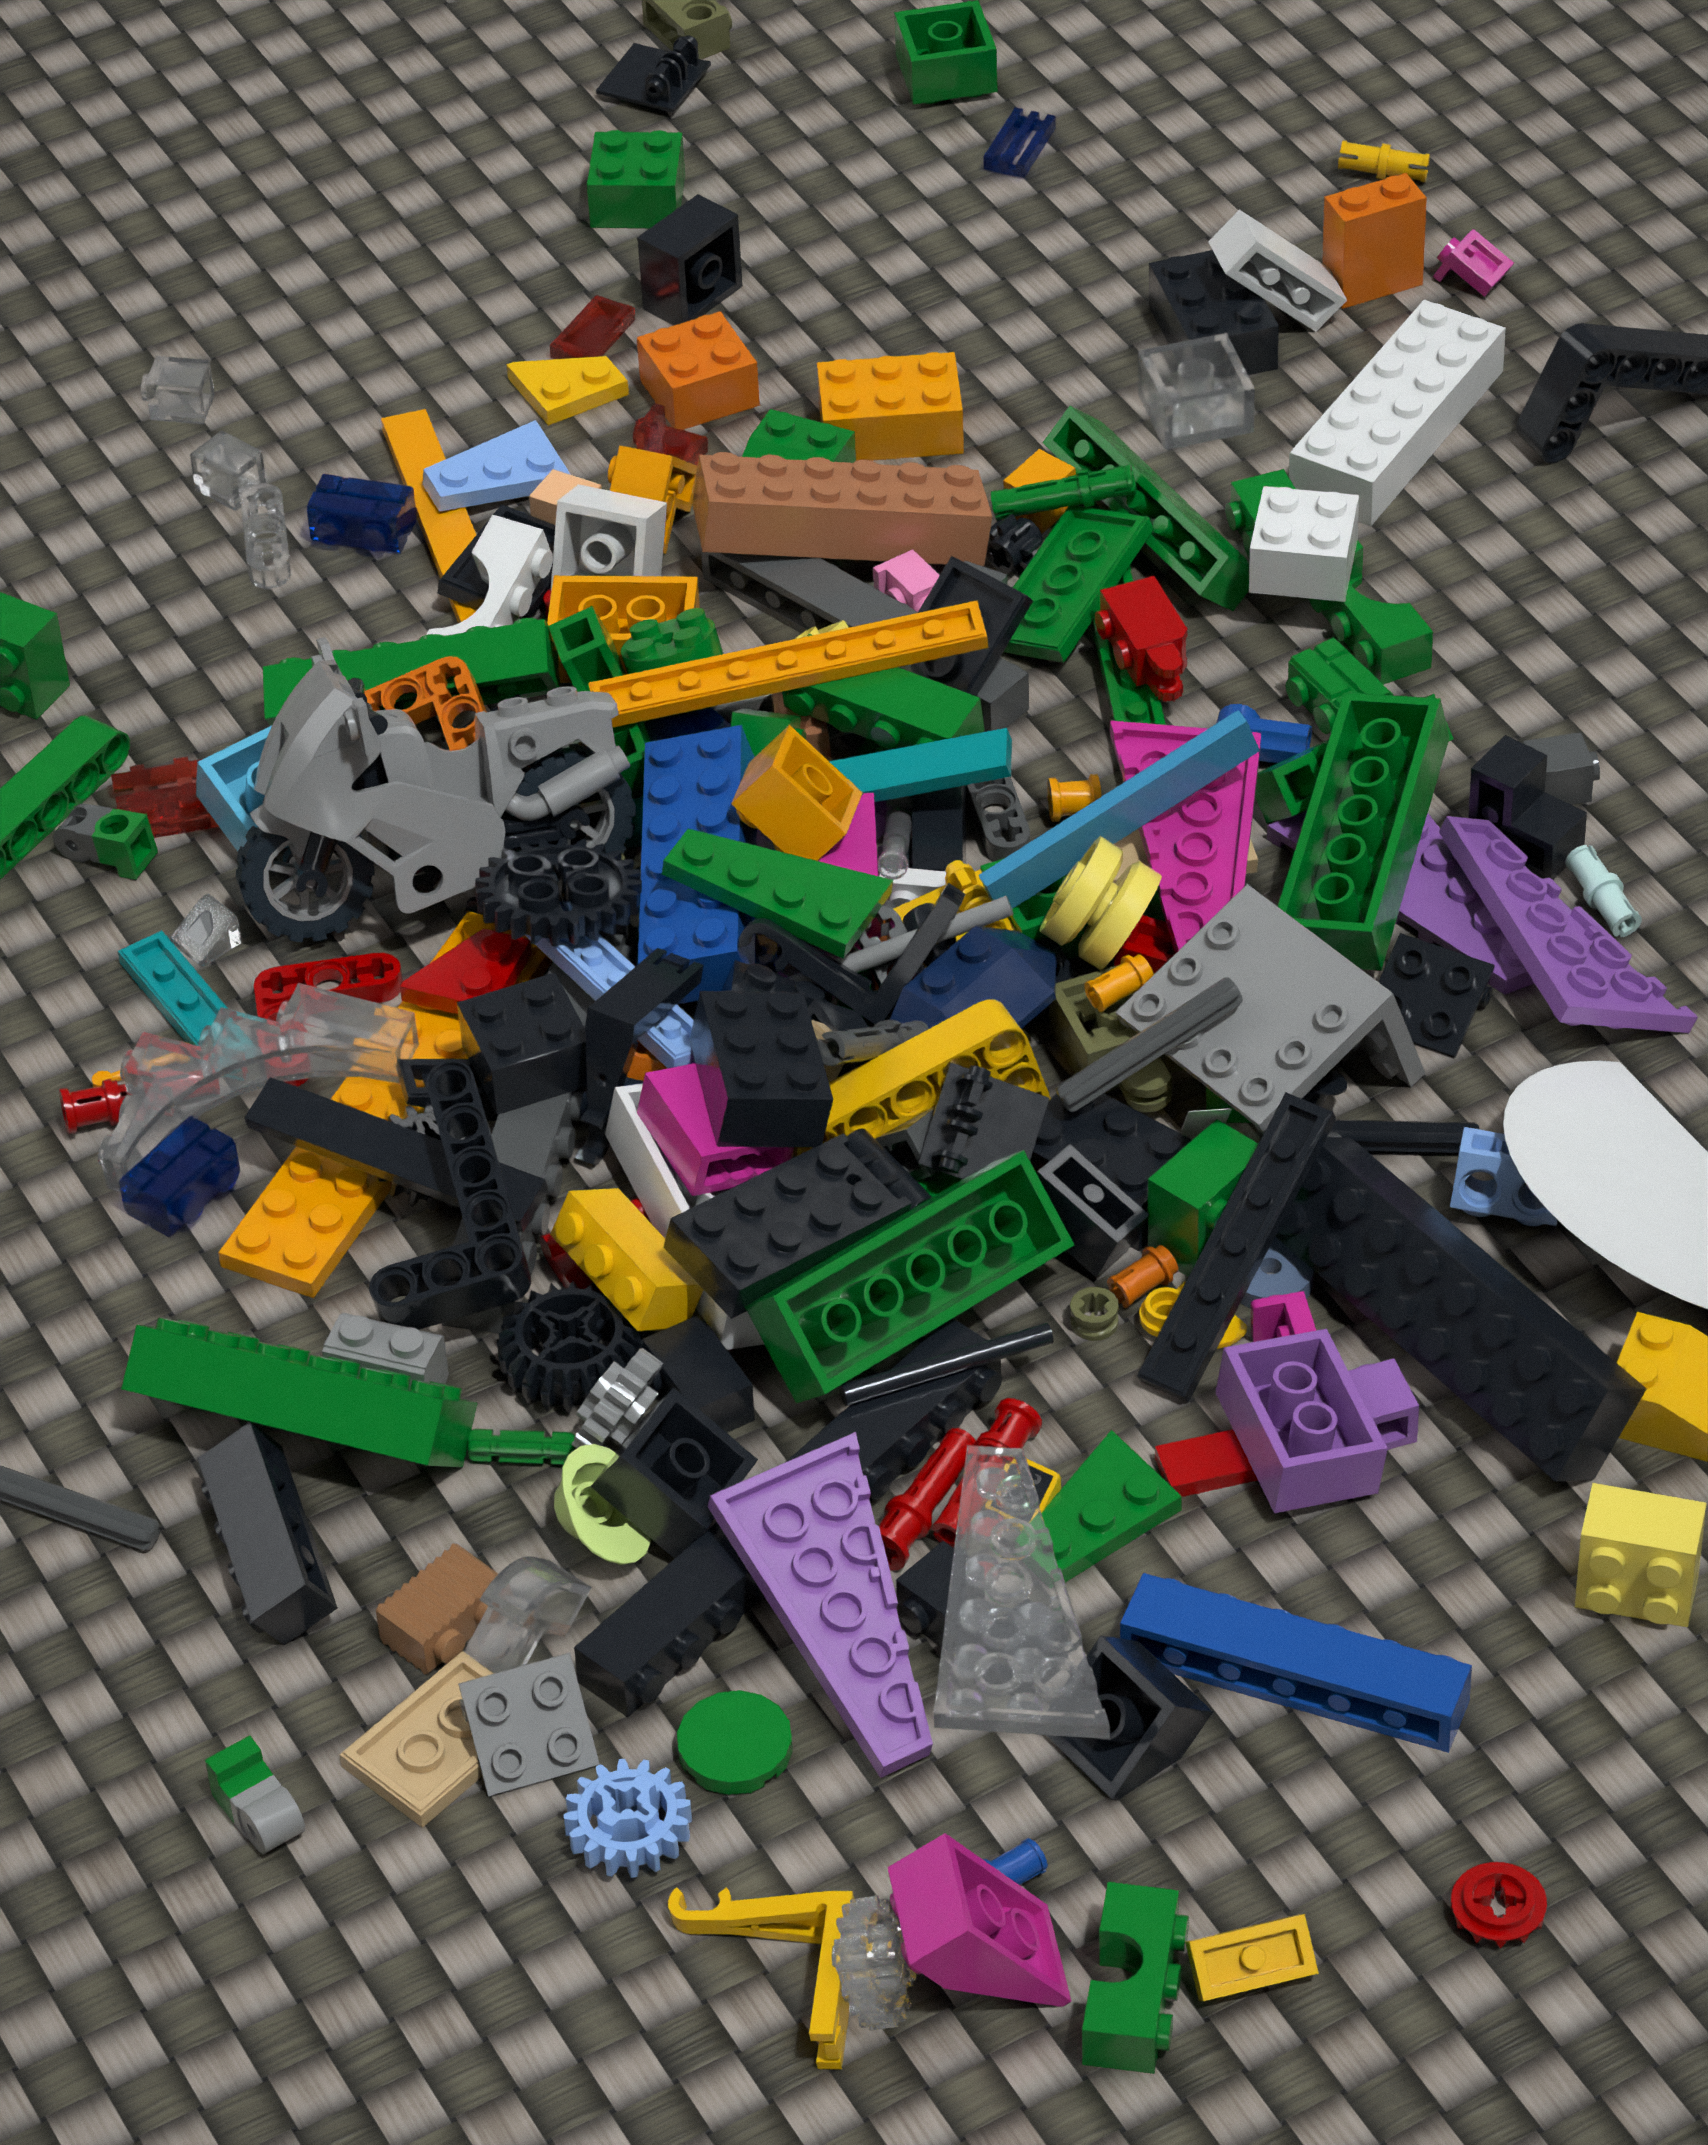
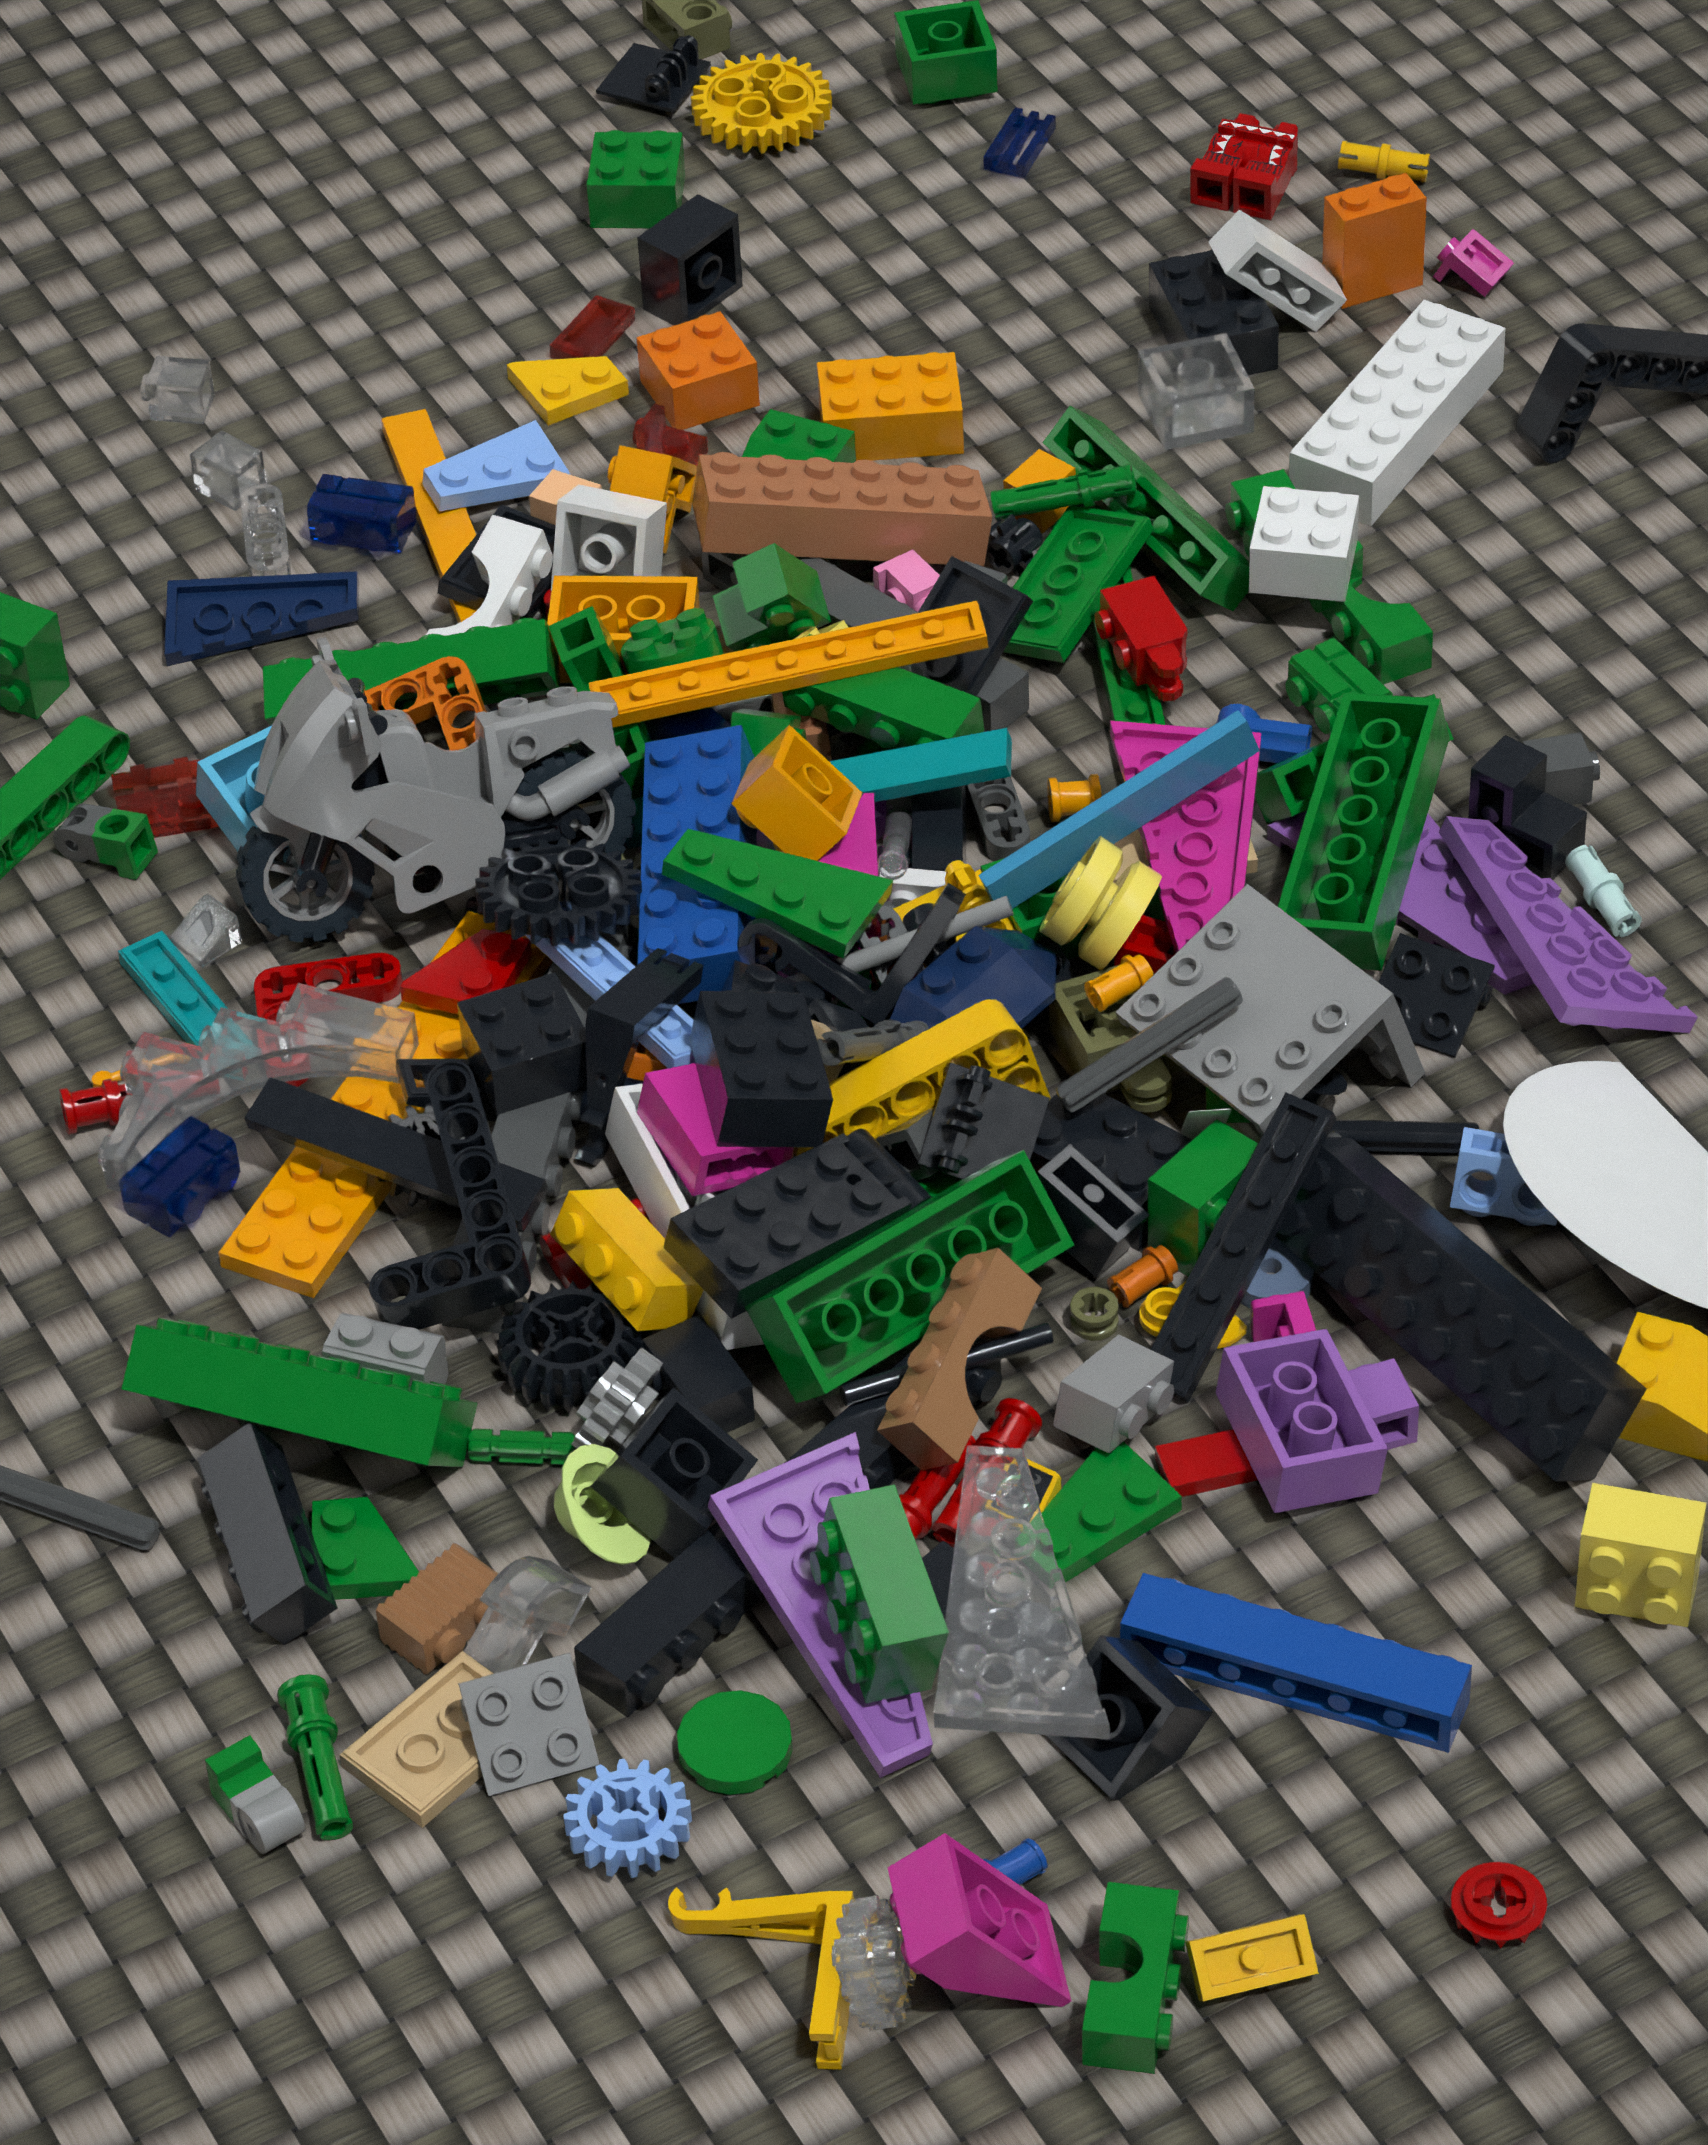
none -> dark blue wing [165,571,359,666]
none -> green pin [277,1674,353,1840]
none -> green wing [312,1497,419,1600]
none -> yellow gear [691,53,832,154]
none -> green brick [713,543,831,652]
none -> green brick [810,1484,949,1703]
none -> medium nougat arch [877,1248,1042,1470]
none -> light grey brick [1053,1334,1174,1453]
none -> red hips [1190,113,1298,221]

